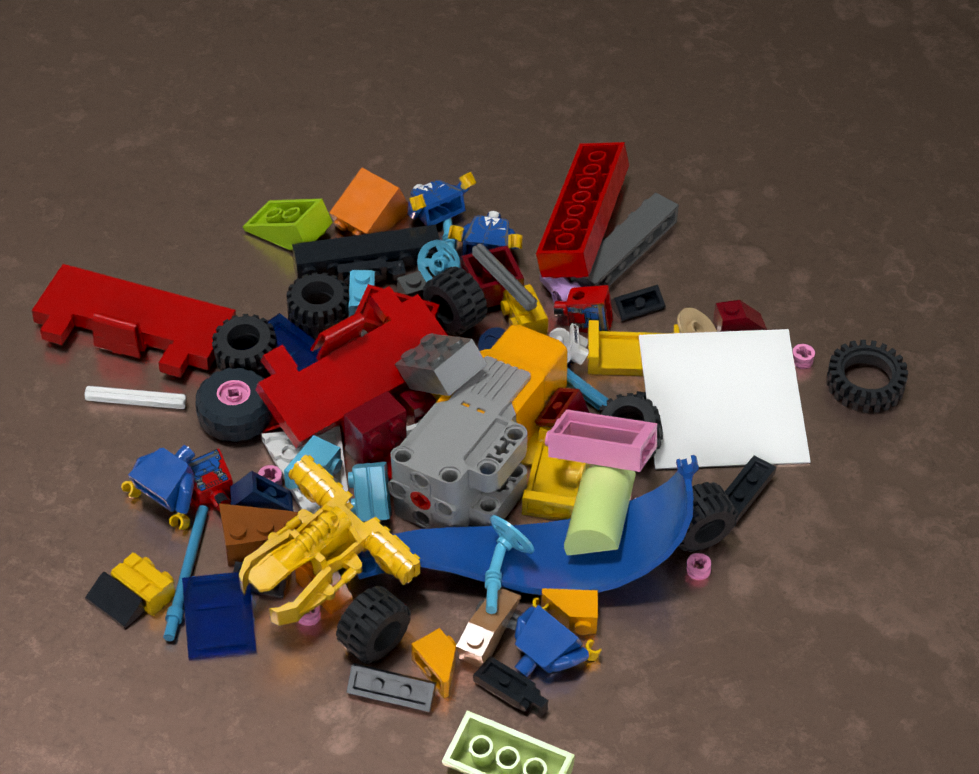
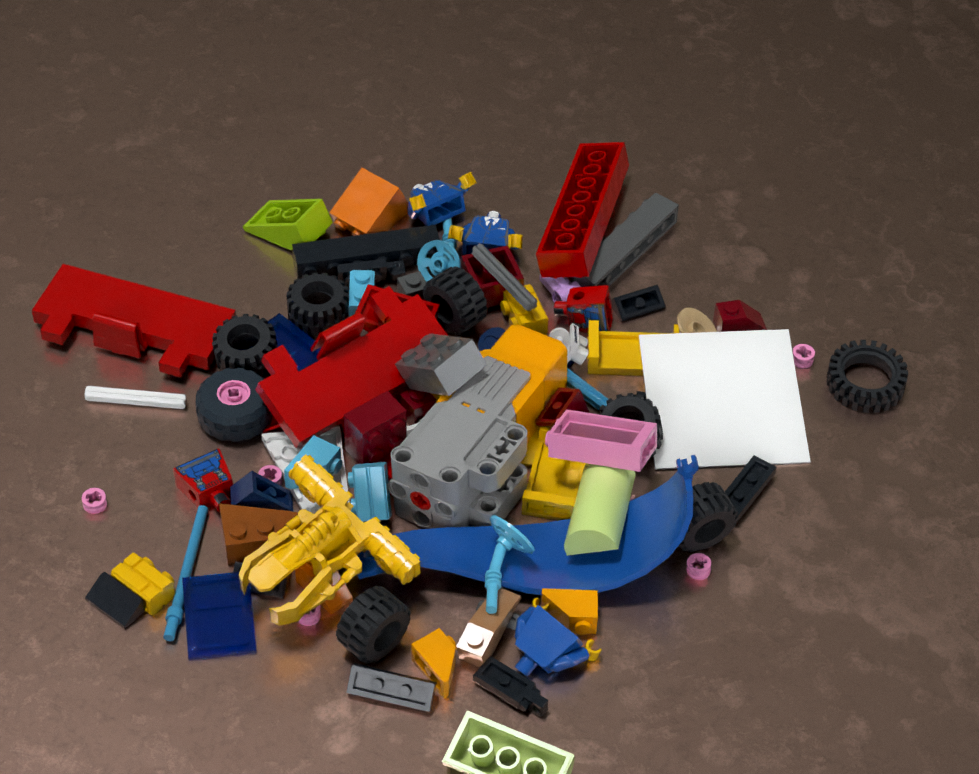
blue torso [121,445,195,530] -> none
none -> bright pink bush [82,488,107,514]

